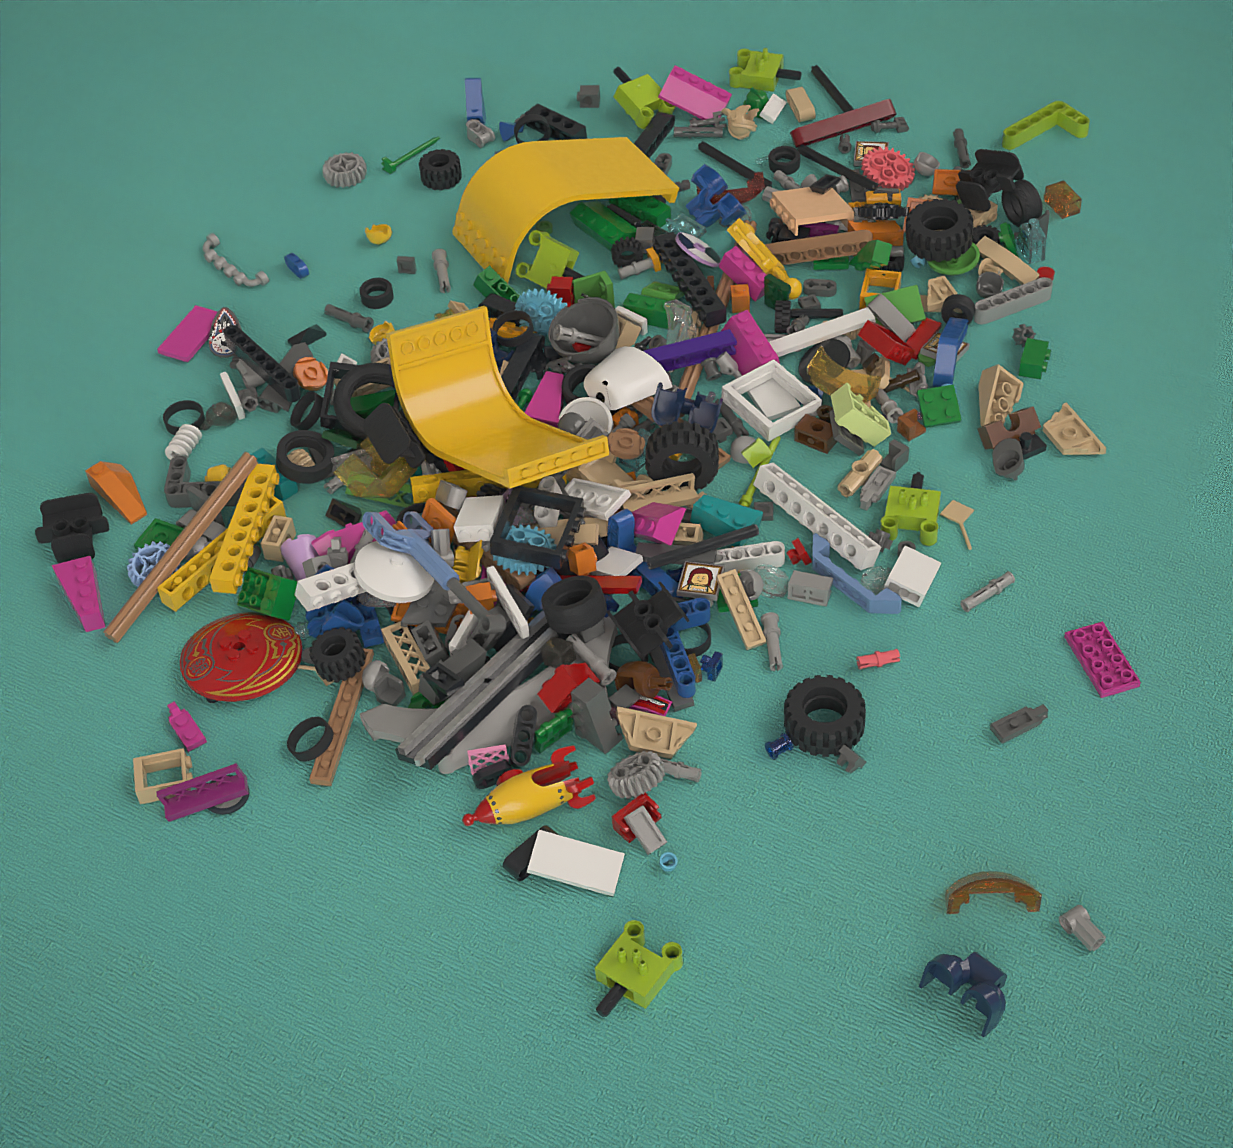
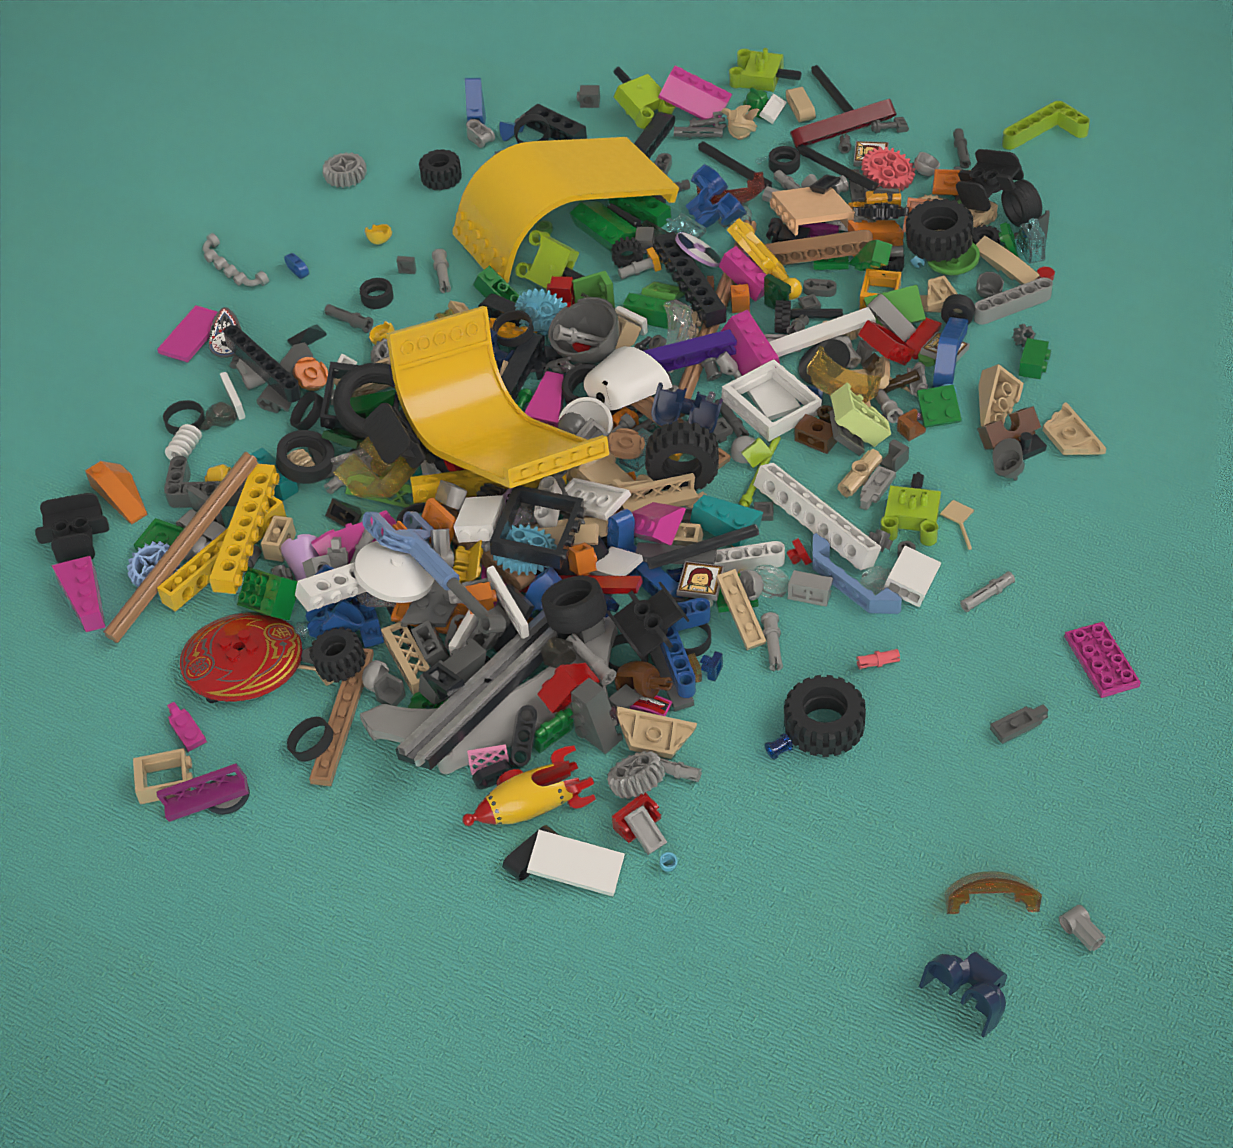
dark grey piece [237,387,259,412] -> none
green piece [381,136,440,174] -> none
lime piece [595,920,683,1017] -> none
dark grey tile [837,745,866,773] -> none
tan piece [975,258,1003,276] -> none
clear orange brick [1044,180,1082,219] -> none

